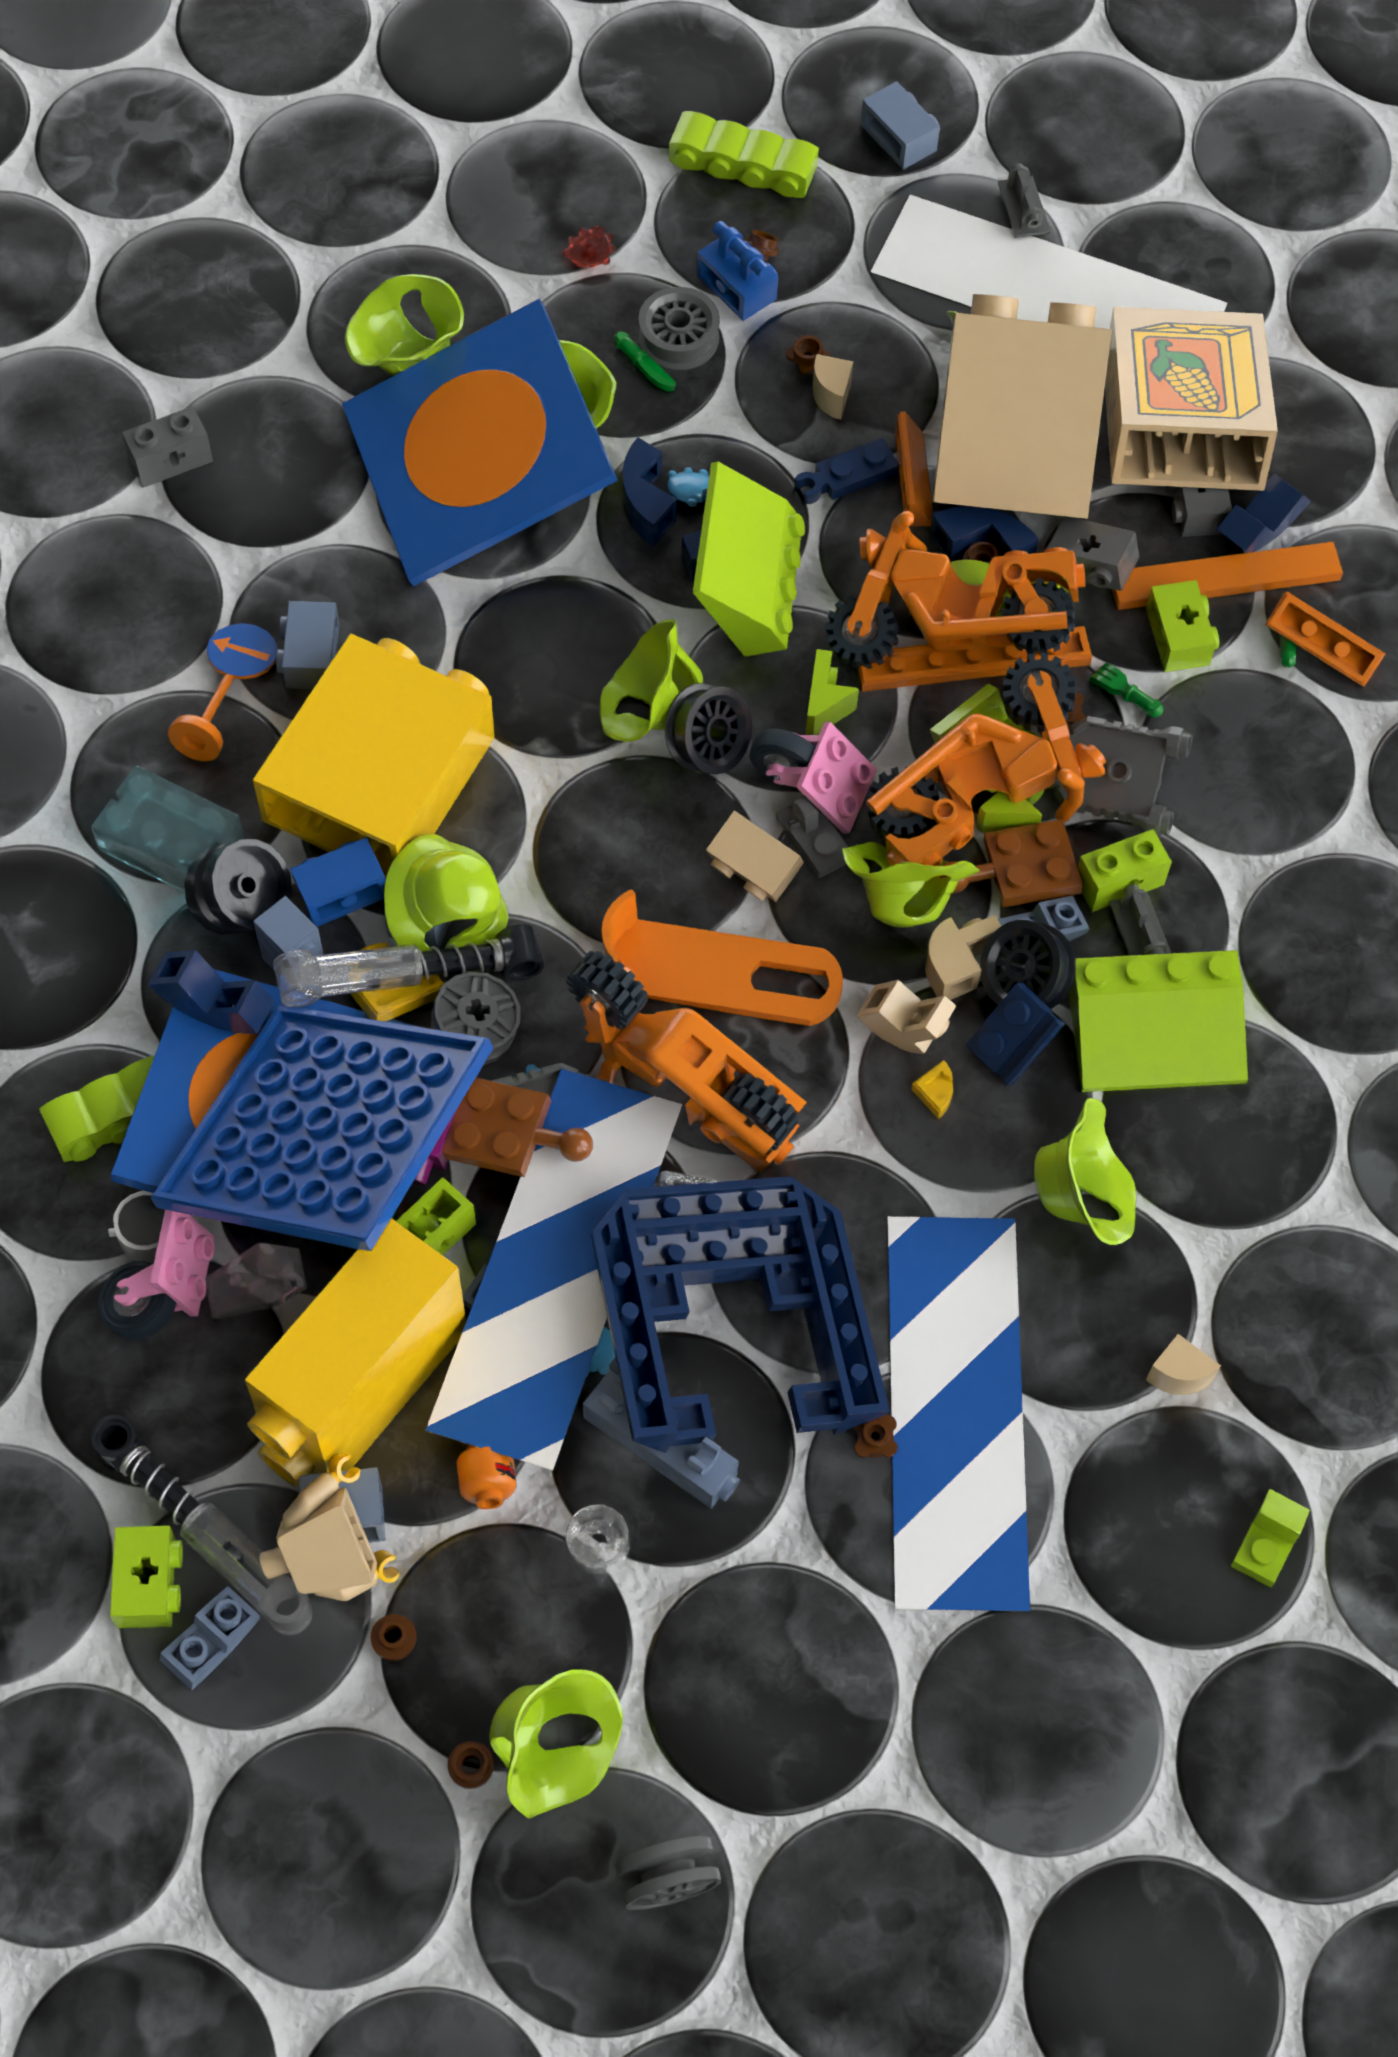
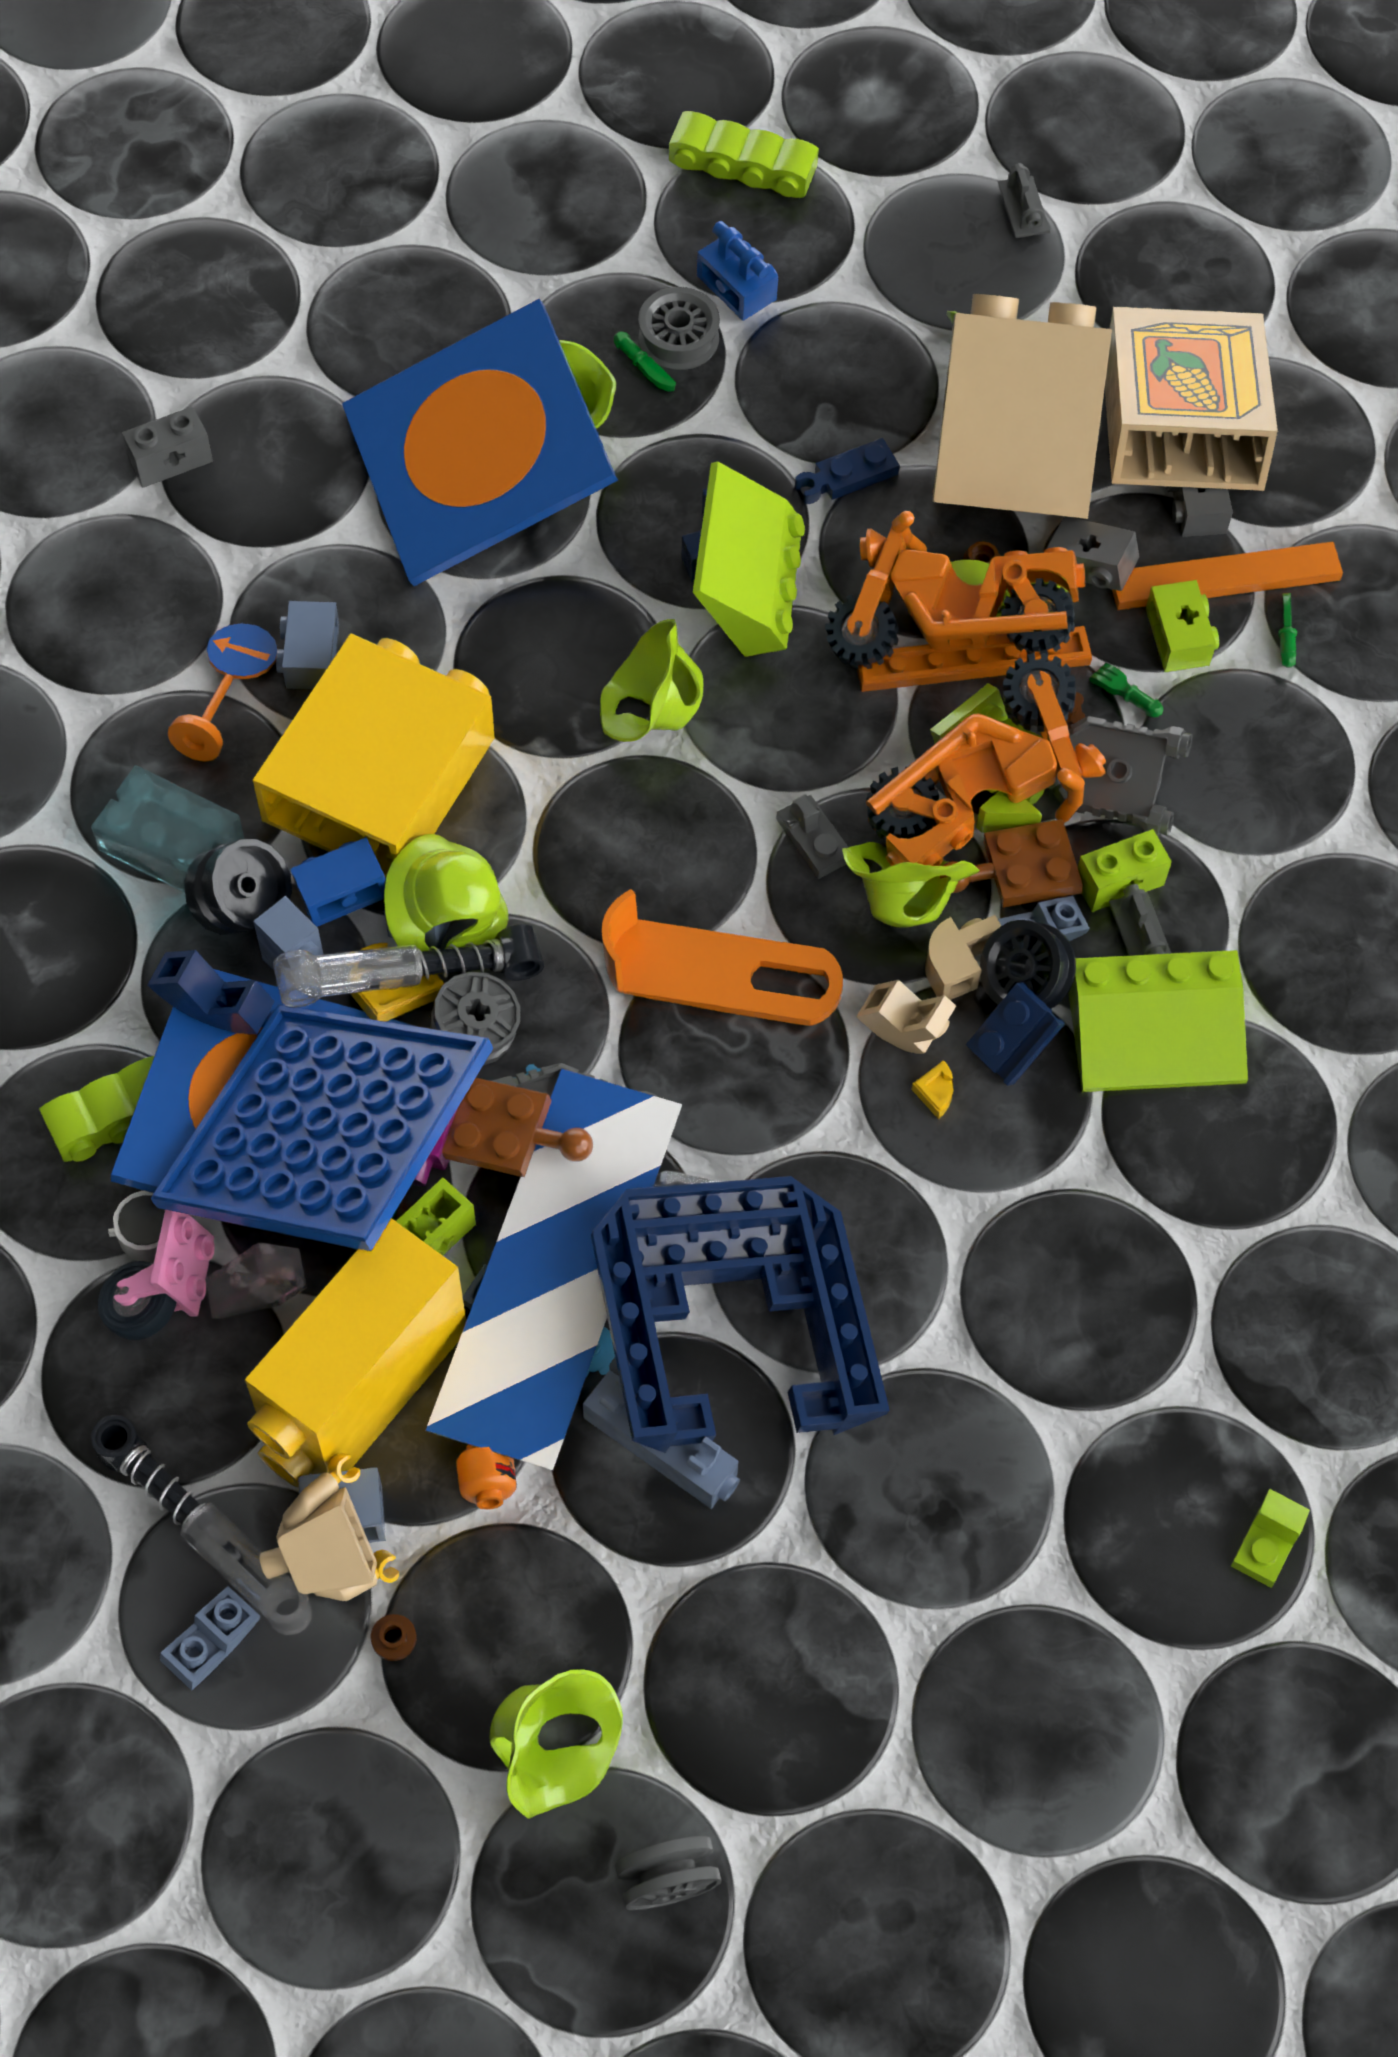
lime brick [110,1526,183,1628] -> none
lime piece [345,274,464,376] -> none
reddish brown plate [447,1741,494,1789] -> none
clear red piece [562,226,616,268] -> none
orange piece [566,951,807,1173] -> none
clear wheel [566,1505,630,1575] -> none
dark blue brick [623,437,676,547] -> none
black wheel [665,683,752,774] -> none
dark azure piece [667,467,709,507] -> none
tan brick [706,811,804,902] -> none
reddish brown plate [745,230,779,261] -> none
bright pink plate [749,721,877,834] -> none
reddish brown plate [786,335,830,374] -> none
lime slope [805,649,859,735] -> none
tan brick [812,354,853,420] -> none
reddish brown plate [853,1415,898,1458] -> none
sand blue brick [860,81,940,169] -> none
white sticker [871,195,1228,329] -> none
sticker [888,1216,1030,1611] -> none
orange slope [895,411,933,527] -> none
dark blue brick [929,506,1039,562] -> none
lime piece [1034,1098,1136,1245] -> none
tan brick [1146,1334,1221,1395] -> none
dark blue brick [1217,473,1311,552] -> none
orange slope [1265,591,1385,687] -> none

